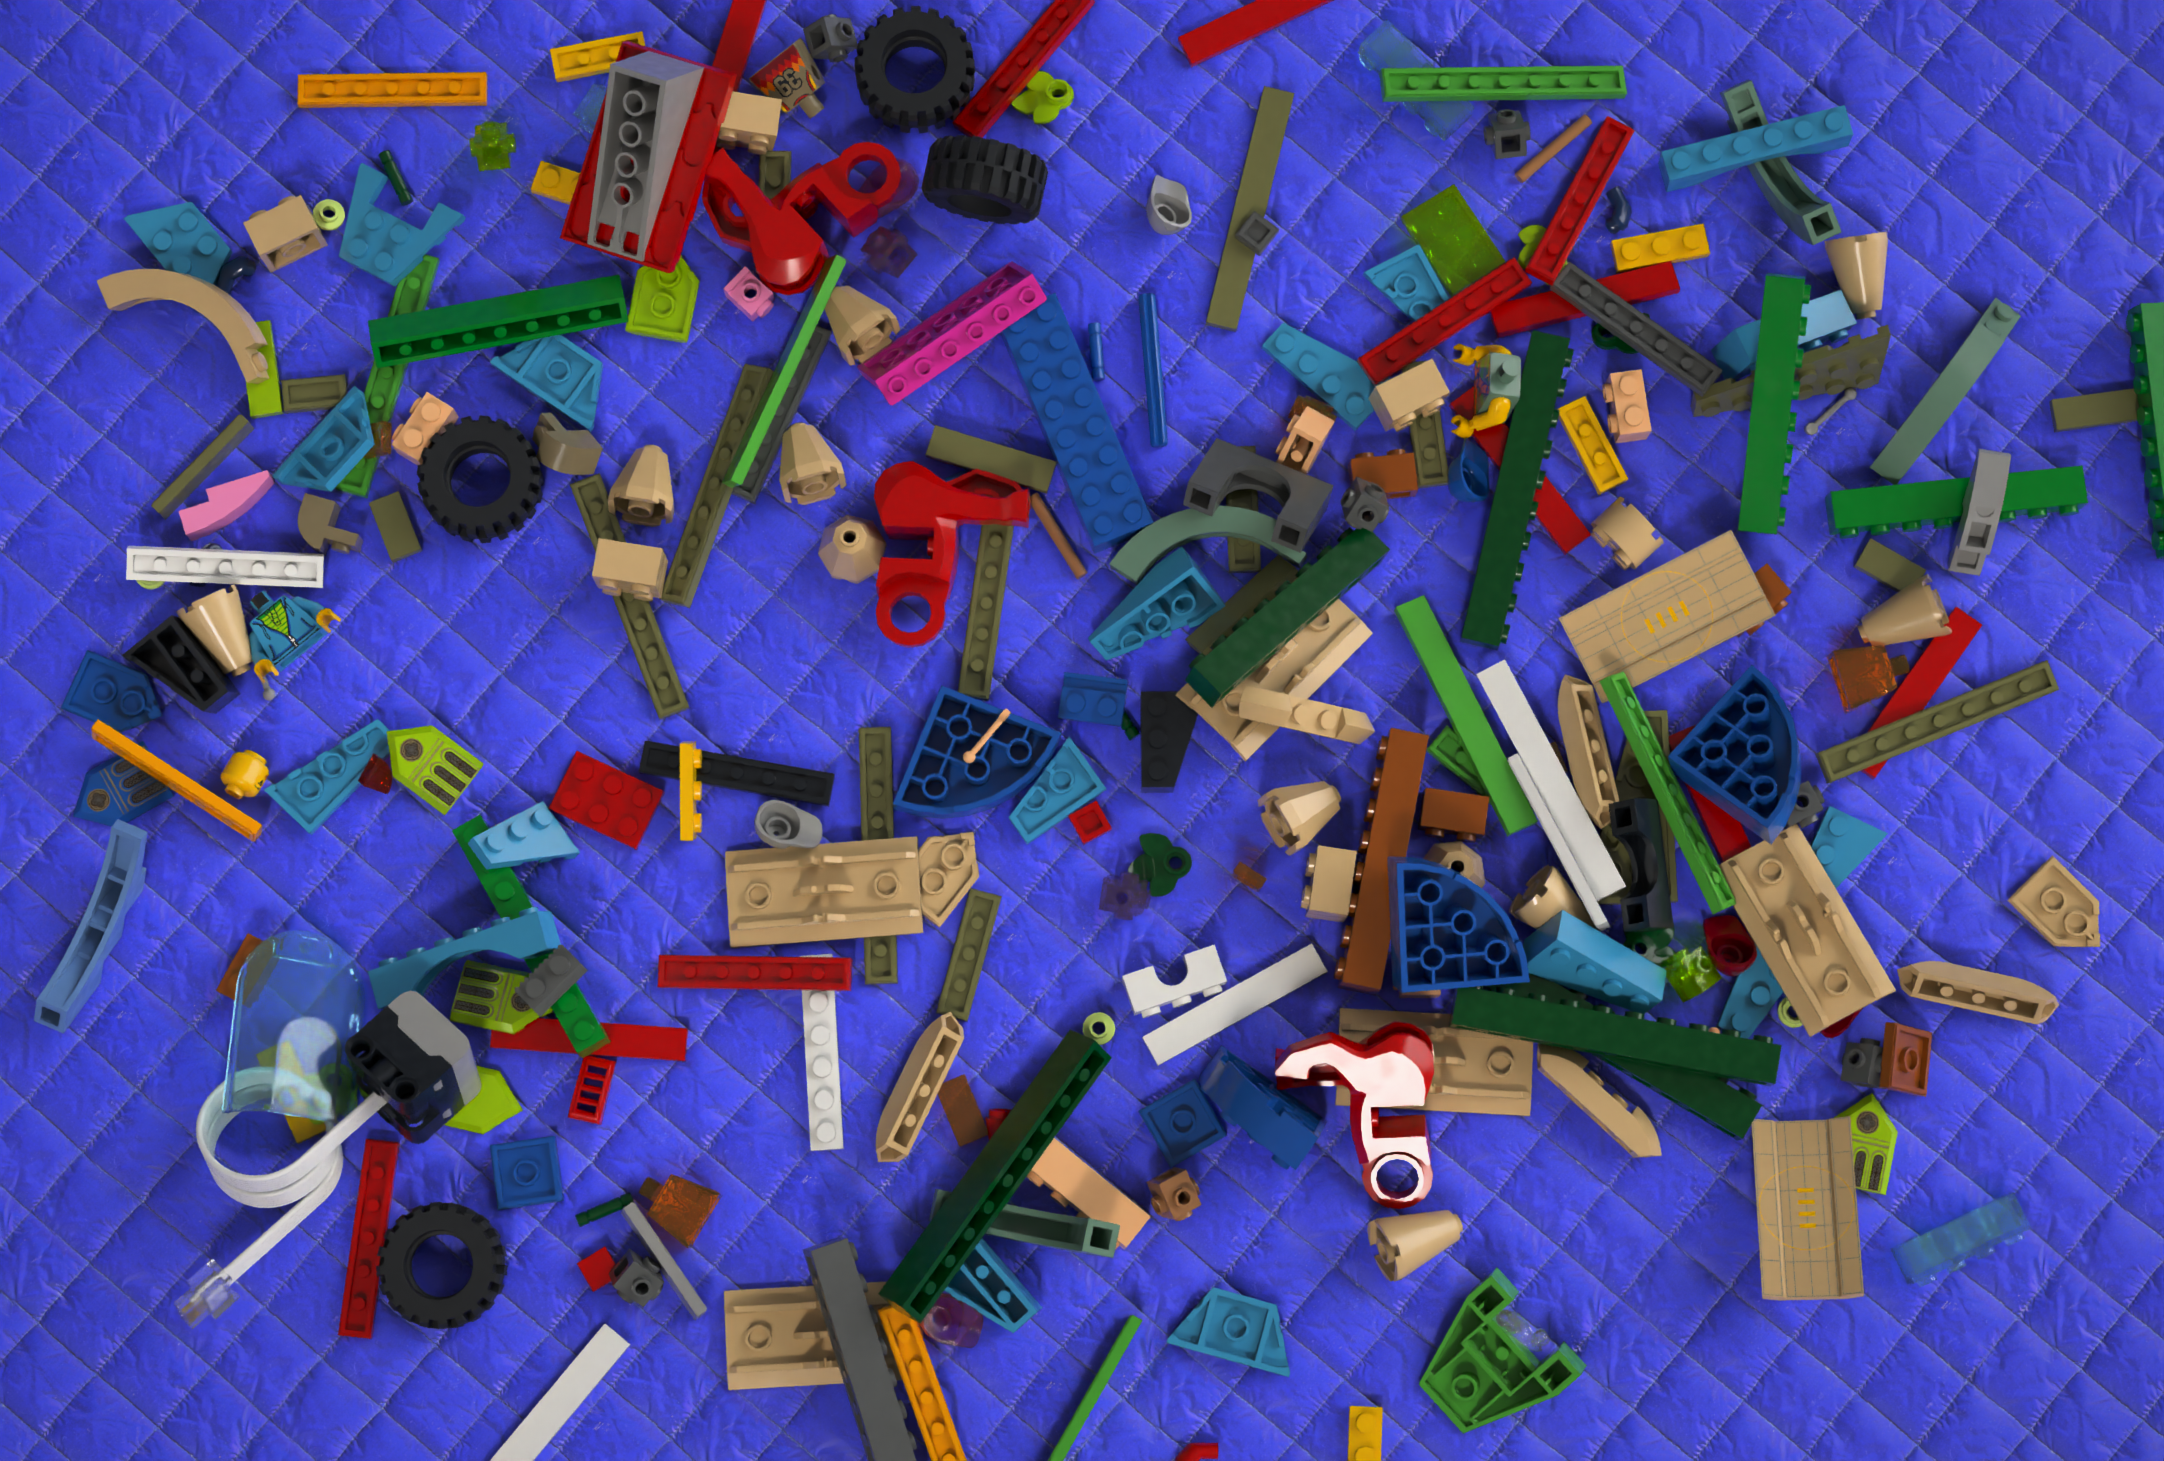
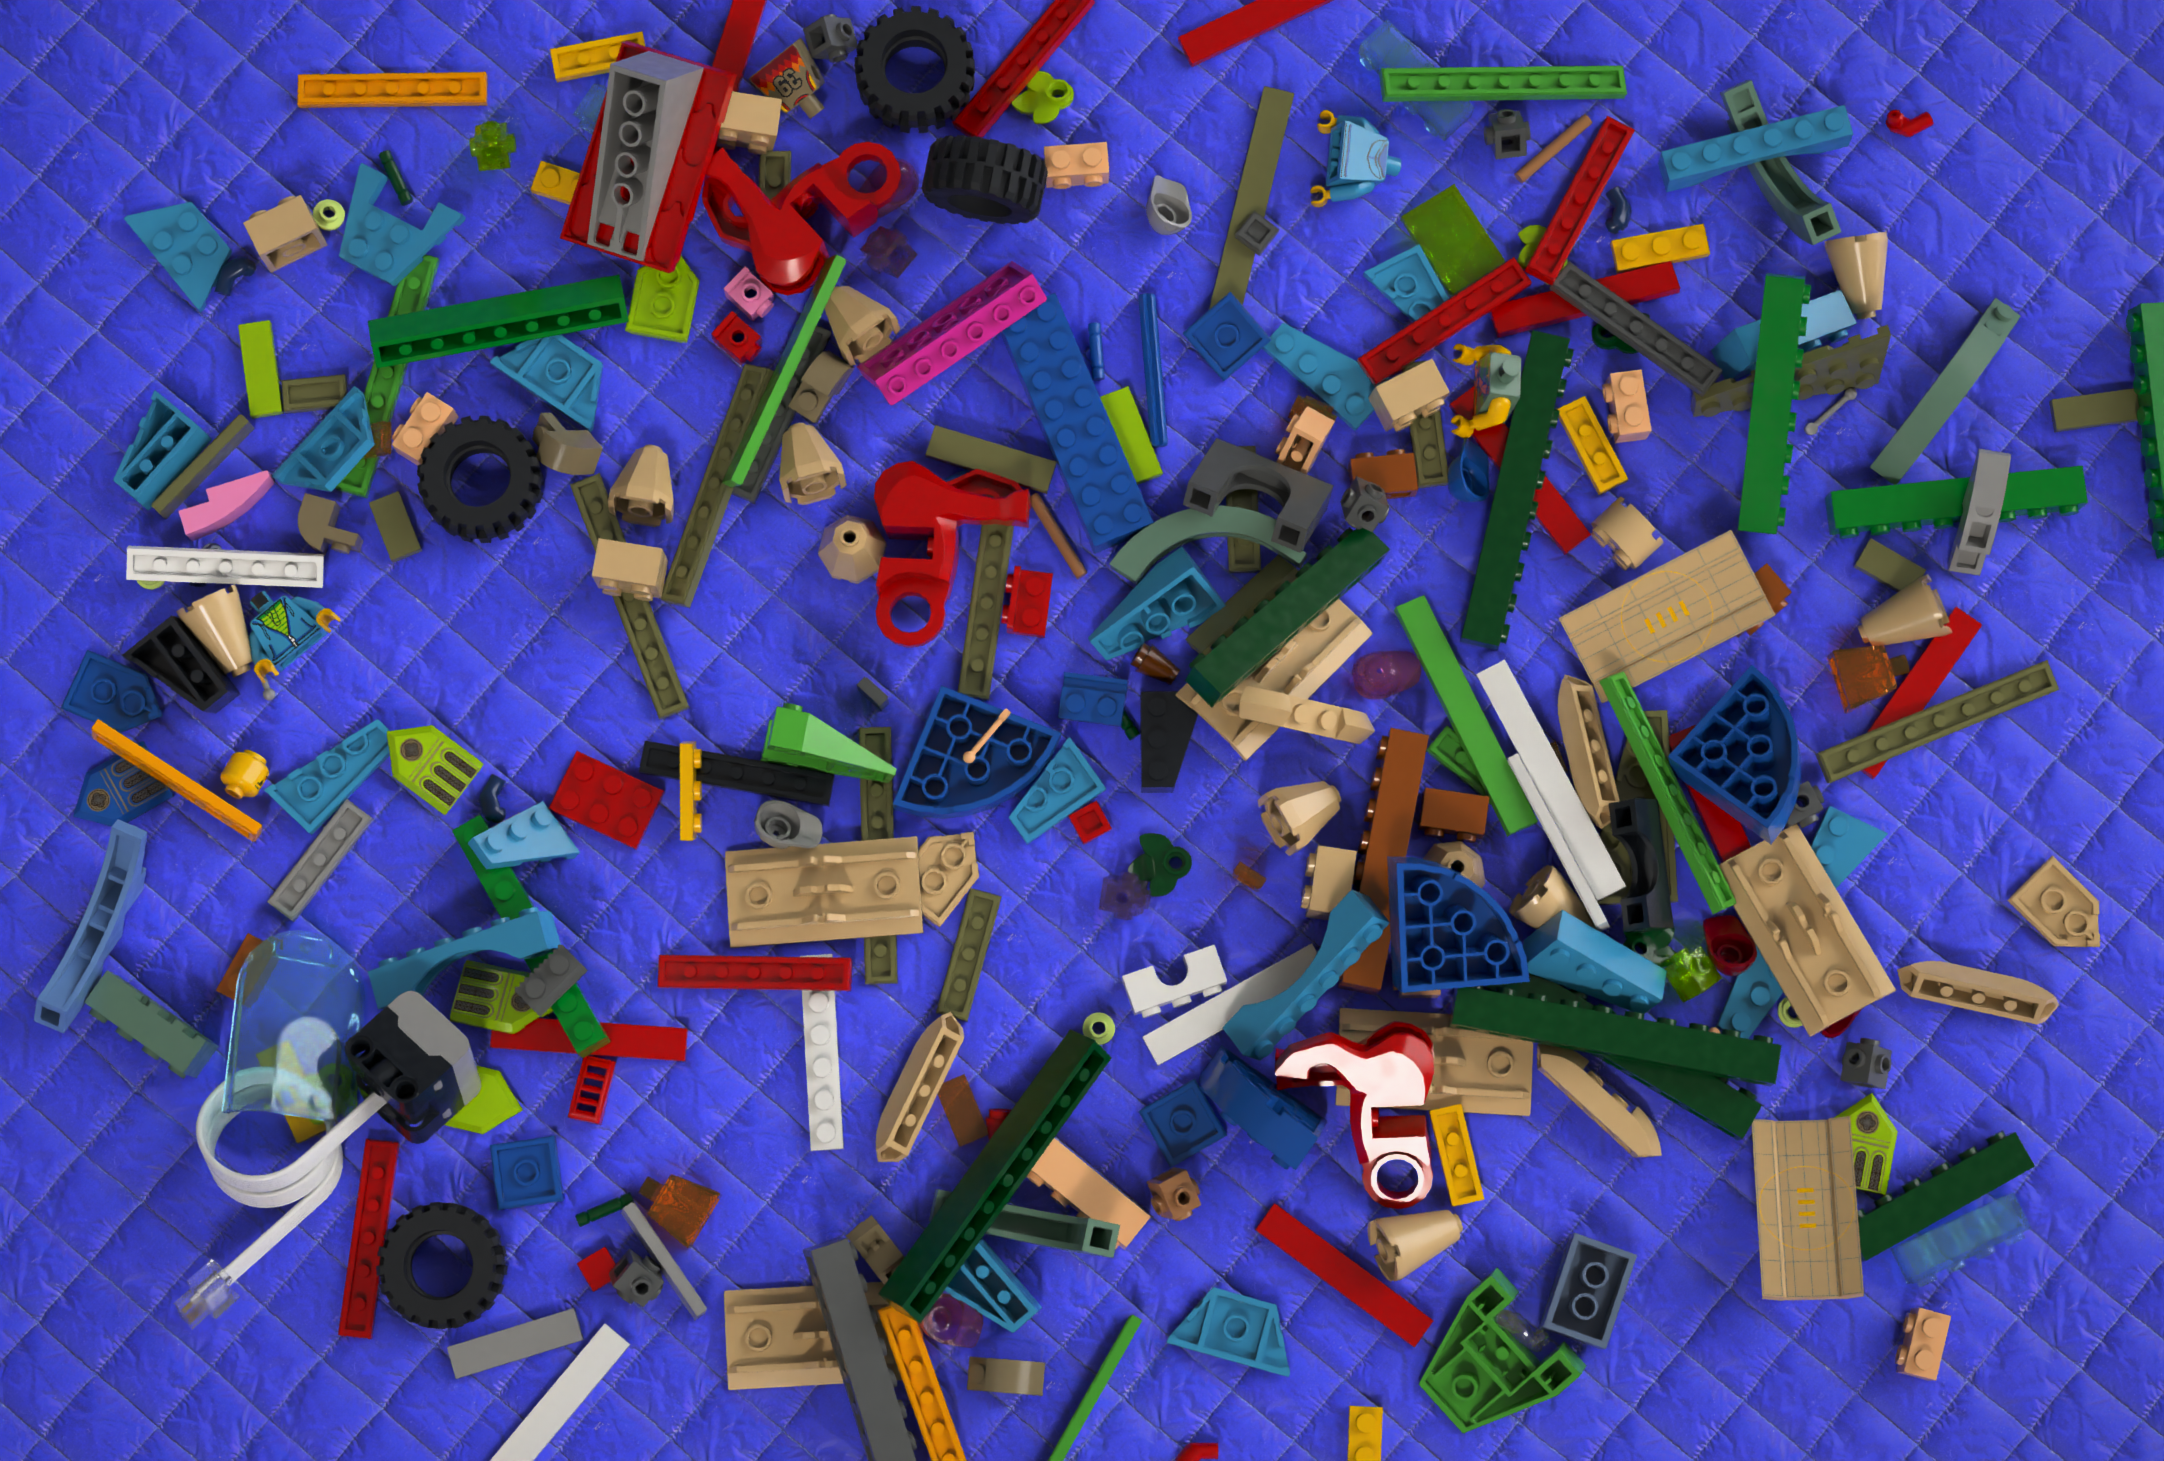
tan arch [96,269,270,384] -> none
clear red tile [358,753,392,794] -> none
dark orange tile [1879,1022,1932,1097] -> none
none -> sand green wedge [84,970,219,1079]
none -> dark azure wedge [113,390,212,511]
none -> light grey tile [267,799,374,922]
none -> light grey tile [447,1308,584,1379]
none -> dark blue arm [479,774,506,823]
none -> red brick [711,311,763,366]
none -> bright green wedge [760,703,897,783]
none -> dark tan brick [788,350,855,423]
none -> dark tan brick [846,1215,904,1285]
none -> dark grey tile [857,677,889,711]
none -> dark tan brick [967,1357,1045,1396]
none -> red bracket [1001,566,1053,638]
none -> light nougat brick [1044,142,1109,189]
none -> lime tile [1100,386,1163,485]
none -> reddish brown cone [1130,643,1180,685]
none -> blue tile [1183,292,1272,381]
none -> dark azure arch [1223,890,1390,1061]
none -> red tile [1255,1203,1434,1347]
none -> dark azure torso [1310,110,1401,208]
none -> clear pink cap [1352,651,1421,699]
none -> yellow plate [1428,1104,1484,1207]
none -> sand blue brick [1539,1233,1637,1349]
none -> dark green brick [1858,1130,2035,1262]
none -> red arm [1886,110,1933,137]
none -> light nougat brick [1895,1307,1951,1381]

